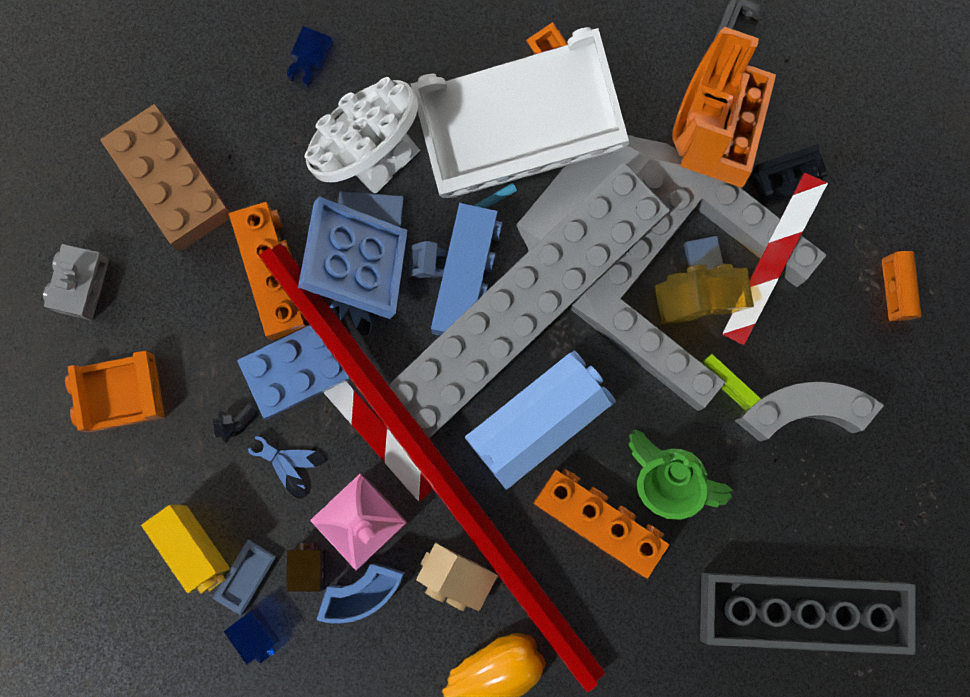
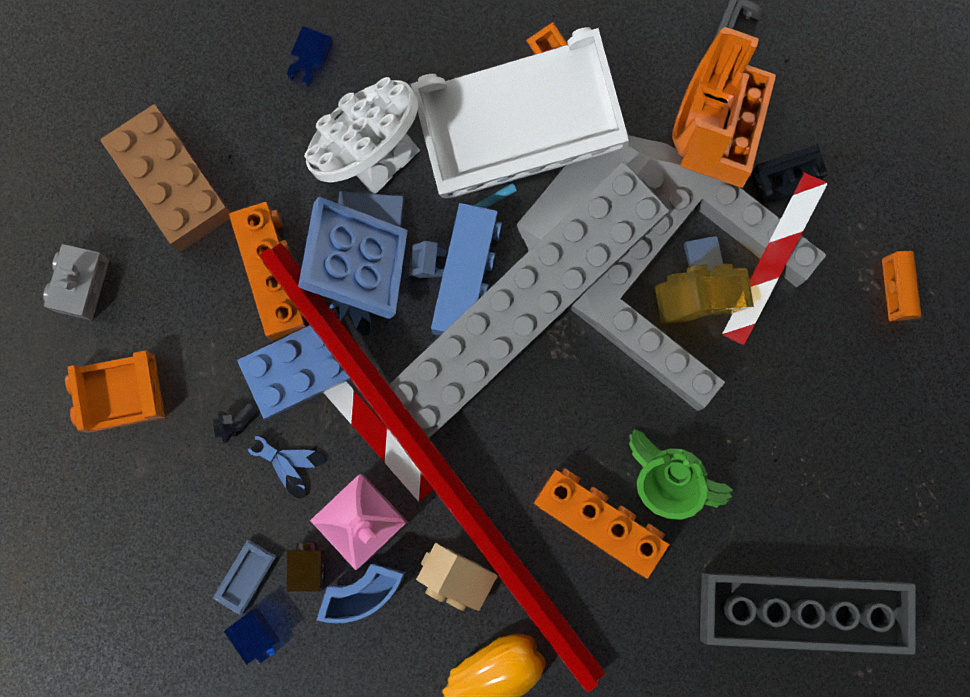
yellow brick [141,505,230,594] -> none
light blue brick [465,350,616,490] -> none
lime tile [701,354,761,410] -> none
light grey brick [734,382,884,441] -> none

